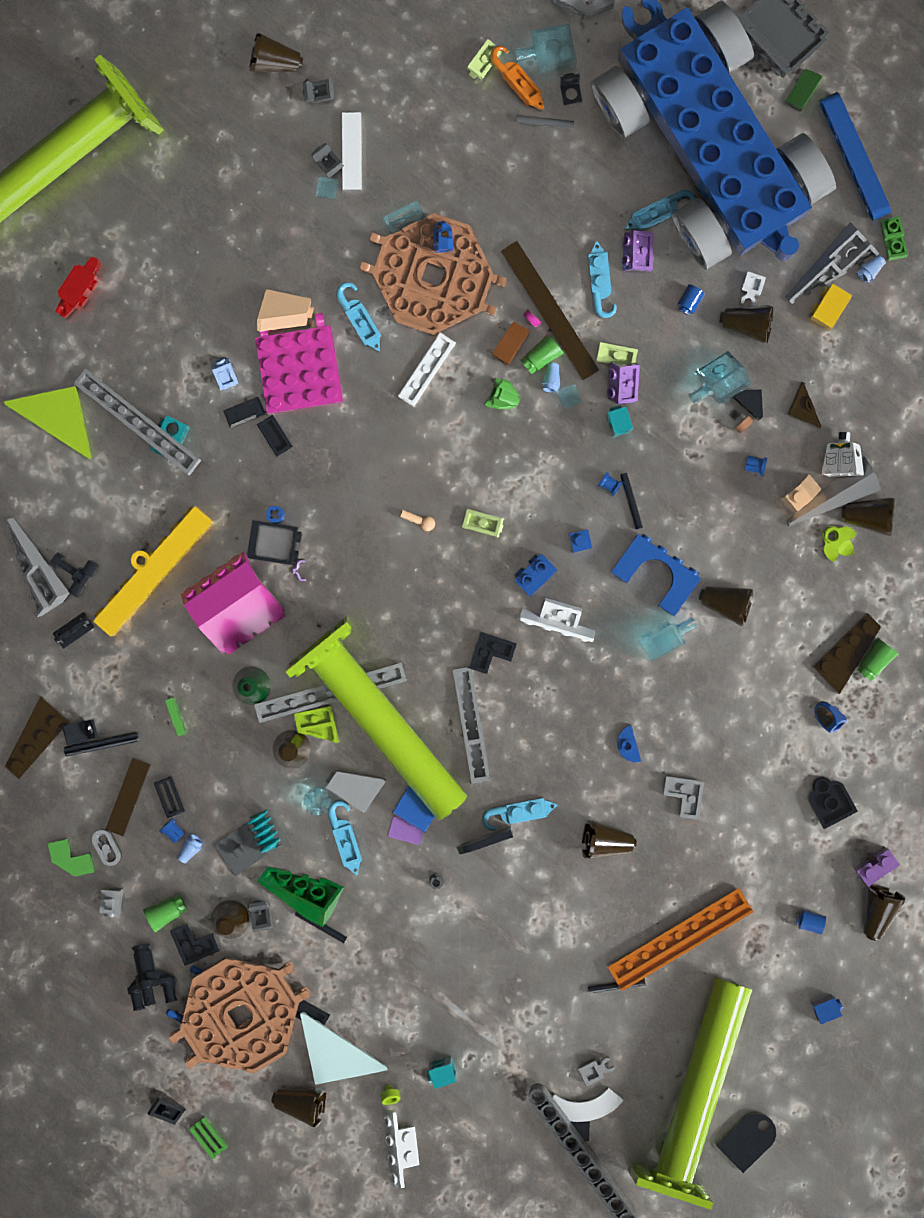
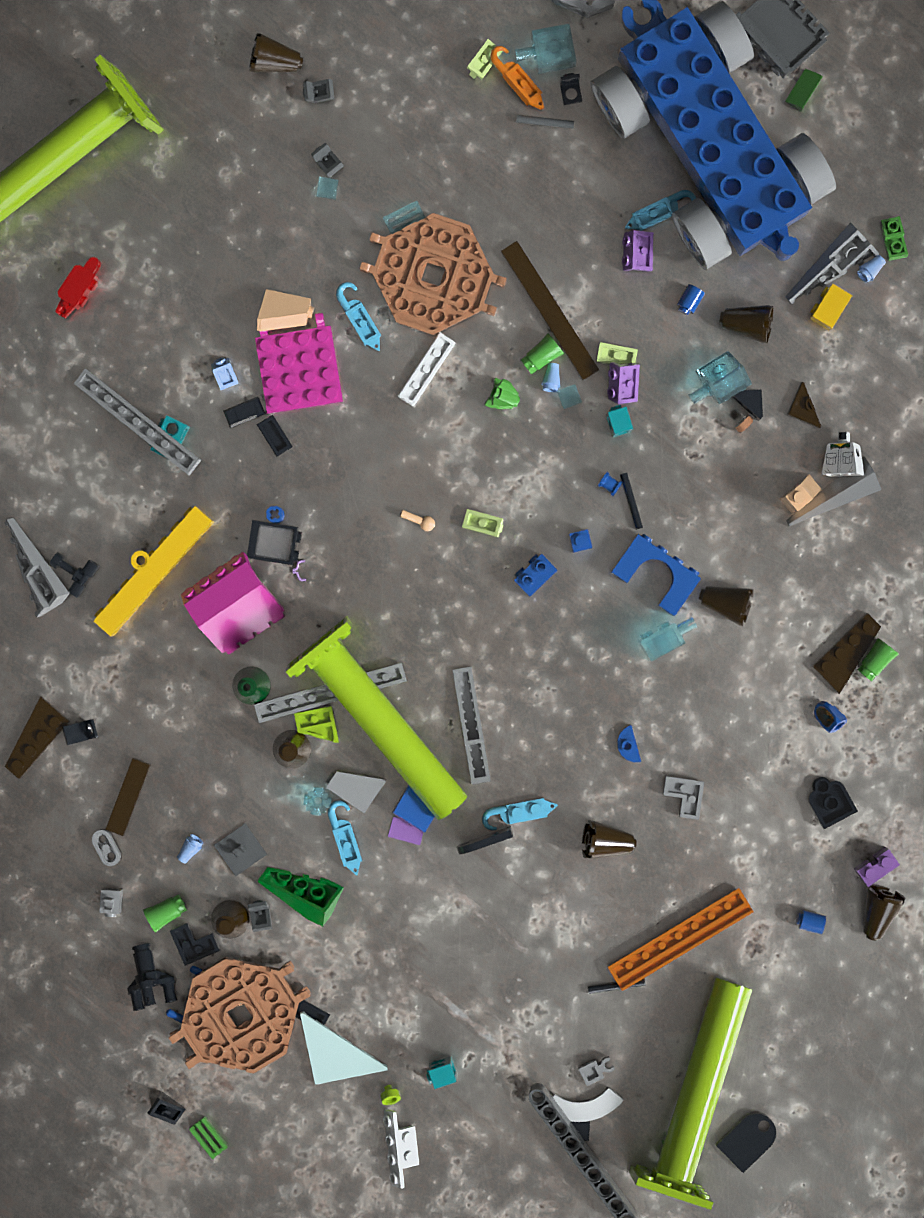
lime tile [4,386,92,459] -> none
bright green tile [48,839,95,876] -> none
black hinge [52,612,95,649] -> none
black axle [64,732,139,757] -> none
black tile [154,776,186,818] -> none
blue bush [159,818,184,843] -> none
bright green tile [165,697,187,736] -> none
teal piece [247,809,282,853] -> none
dark brown cone [271,1089,327,1128] -> none
black bar [294,911,347,944] -> none
white tile [342,112,362,190] -> none
dark grey pin [429,873,444,889] -> none
blue rock [433,221,454,253] -> none
black plate [469,632,517,674] -> none
dark orange slope [492,322,530,366] -> none
white bracket [519,598,595,642] -> none
dark pink tile [523,309,541,327] -> none
medium azure plate [588,241,617,318] -> none
white plate [740,272,766,306] -> none
blue bush [745,456,768,476] -> none
blue brick [811,995,843,1024] -> none
blue beam [819,92,891,220] -> none
lime plate [822,526,857,562] -> none
dark brown cone [841,497,895,536] -> none

